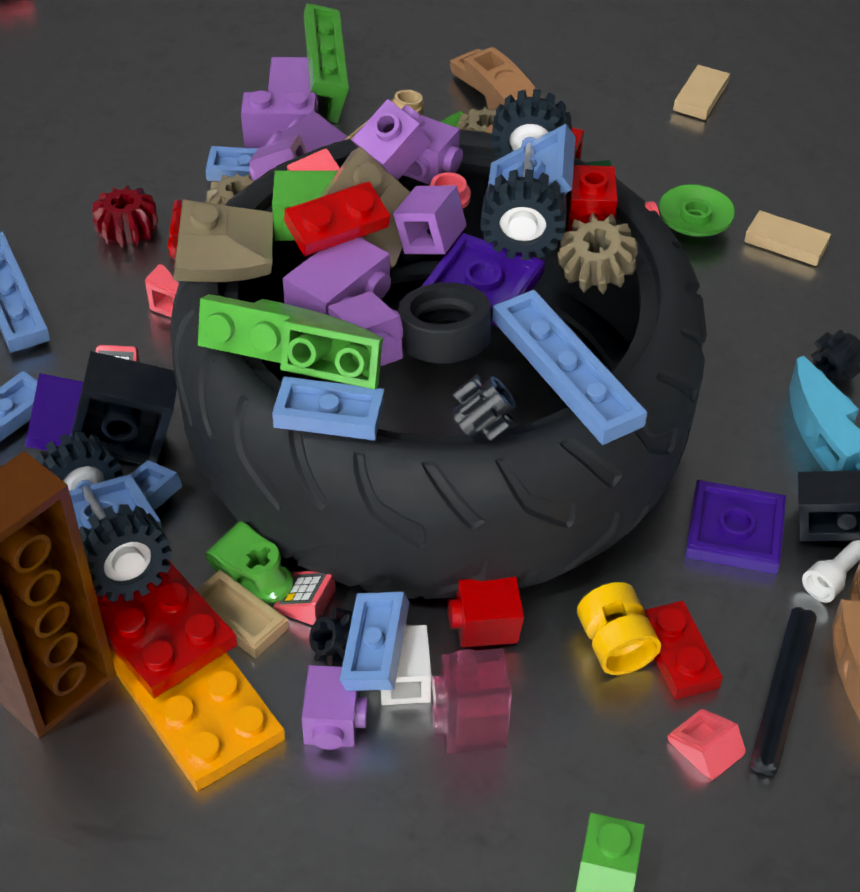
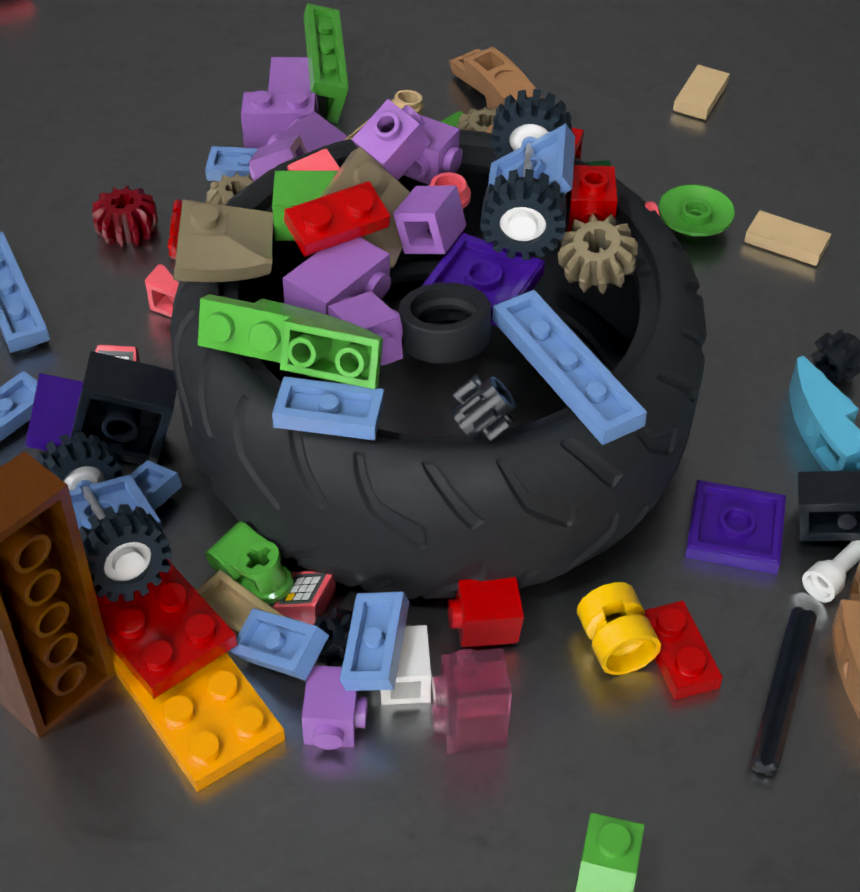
coral slope [667,709,746,780] -> none
none -> medium blue plate [230,608,329,681]

